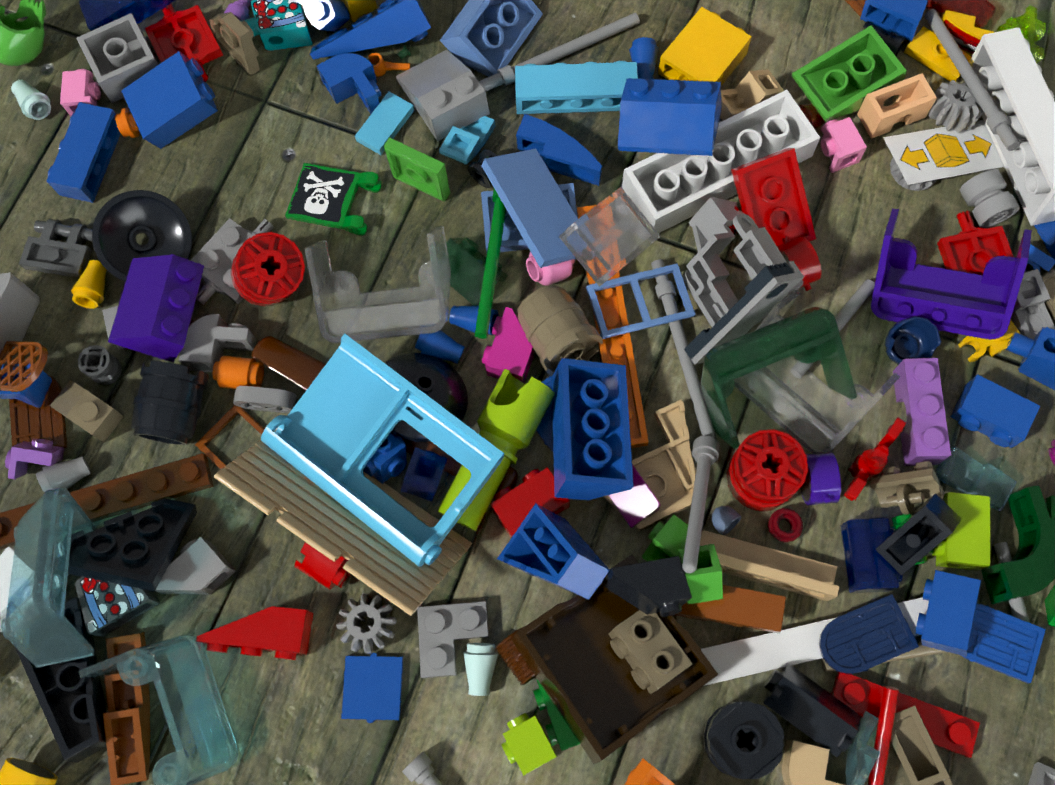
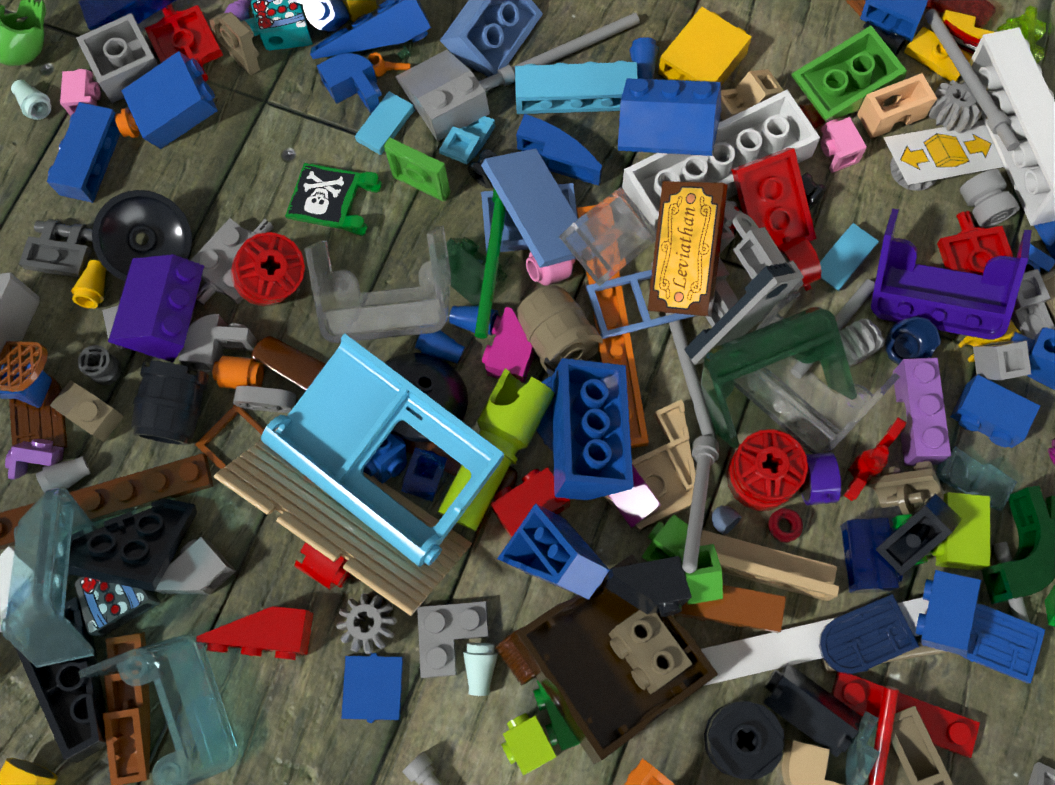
none -> tile [648,181,728,317]
none -> black wheel [801,172,827,210]
none -> medium azure slope [820,223,879,292]
none -> light grey gear [824,319,885,370]
none -> light grey brick [973,341,1031,380]

